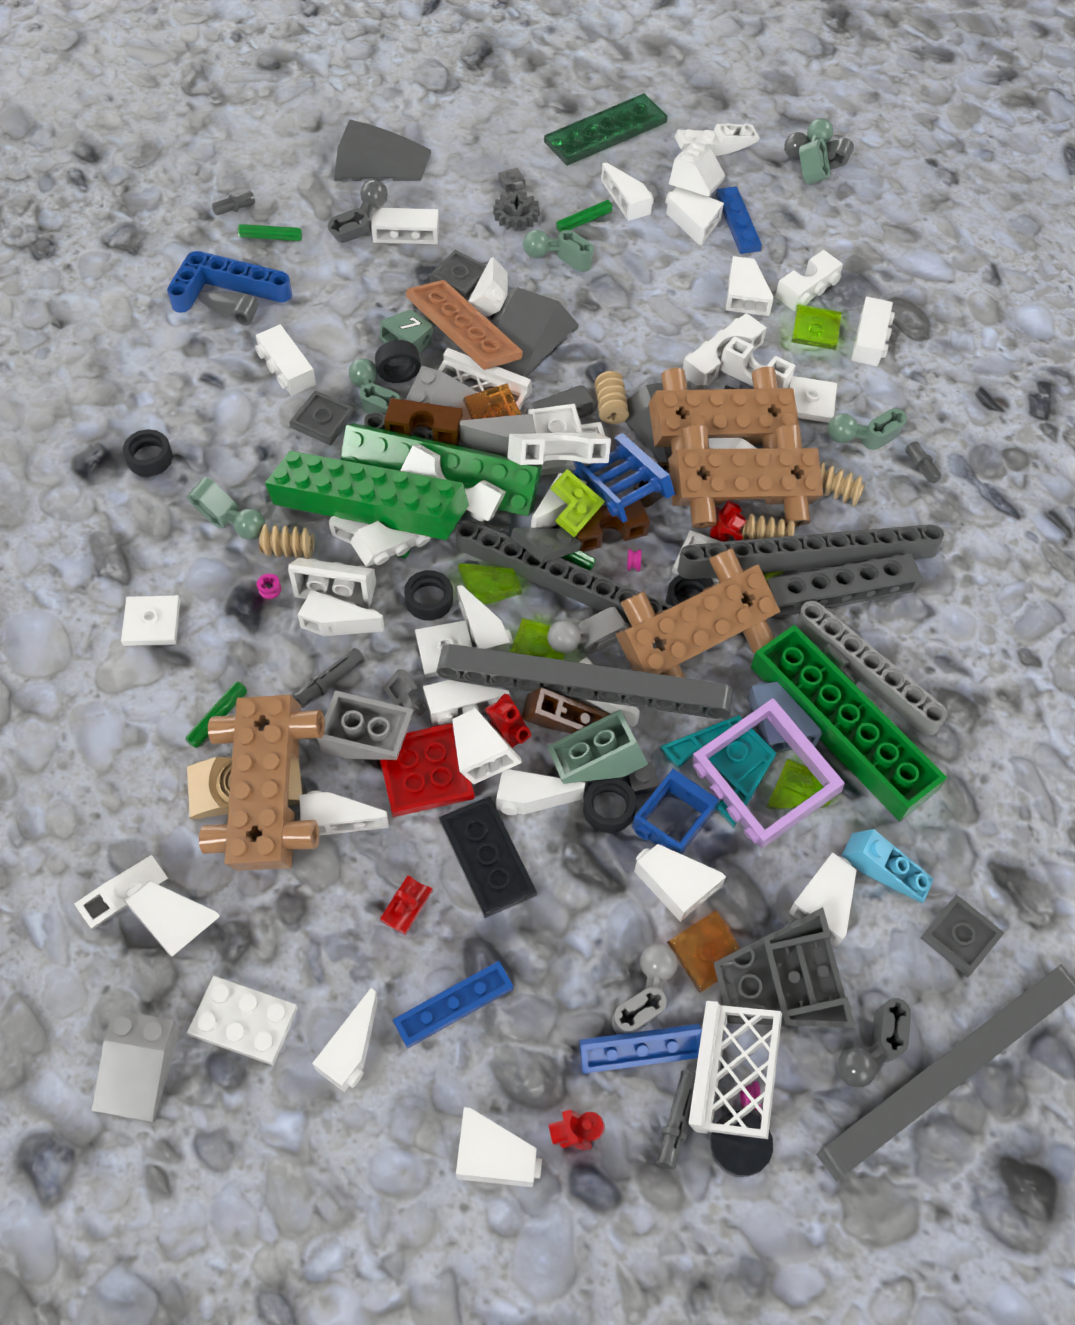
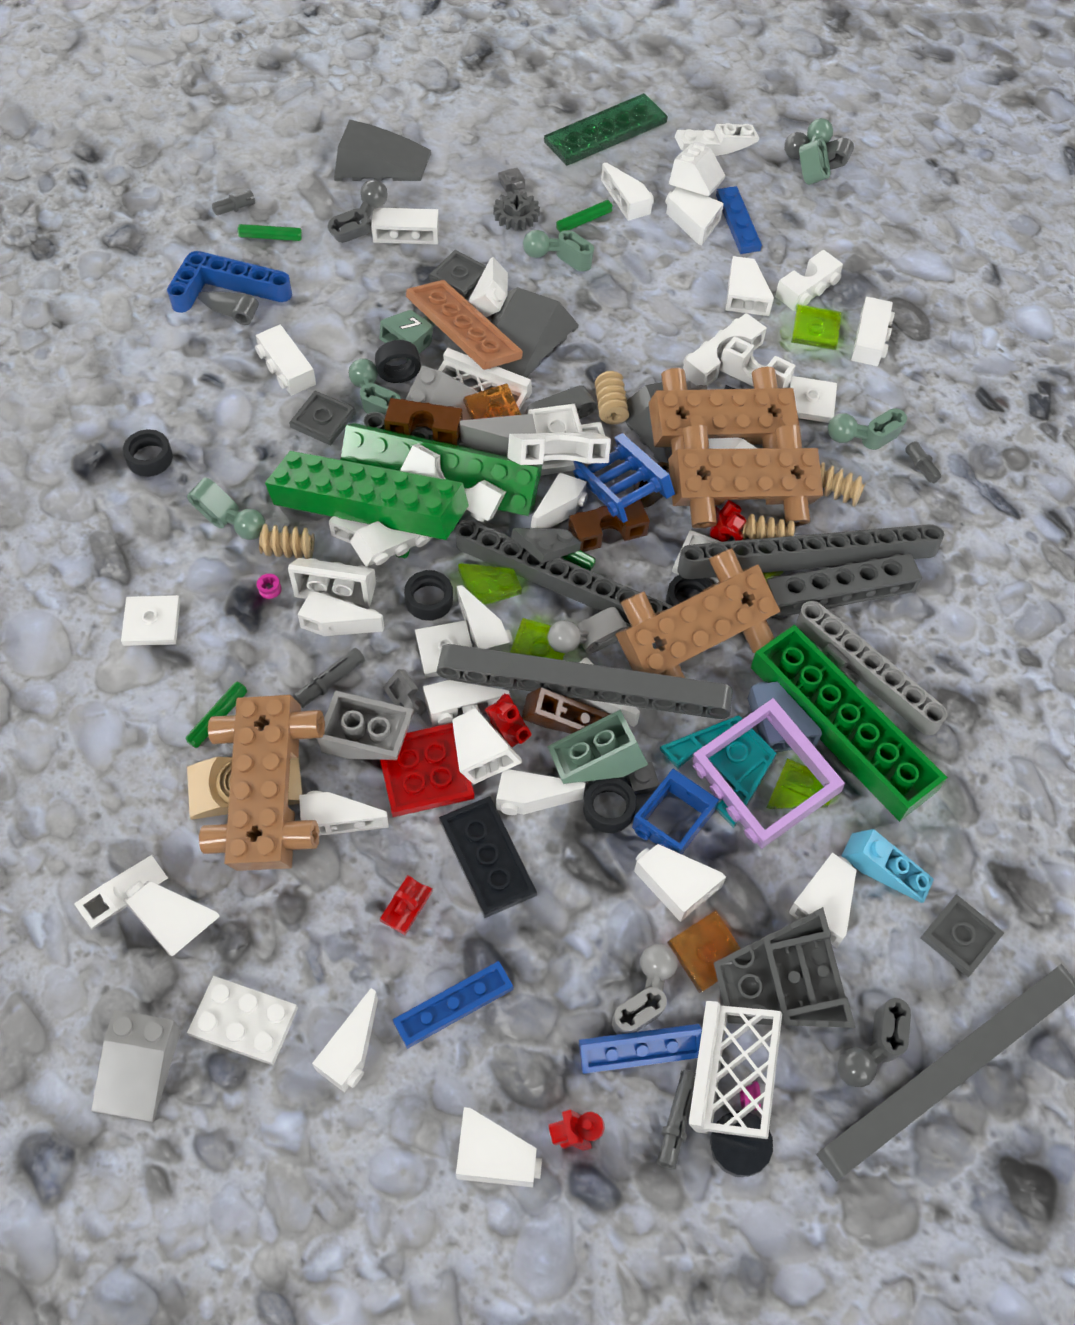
lime plate [550,469,605,537] -> none
dark pink bush [627,549,641,572] -> none

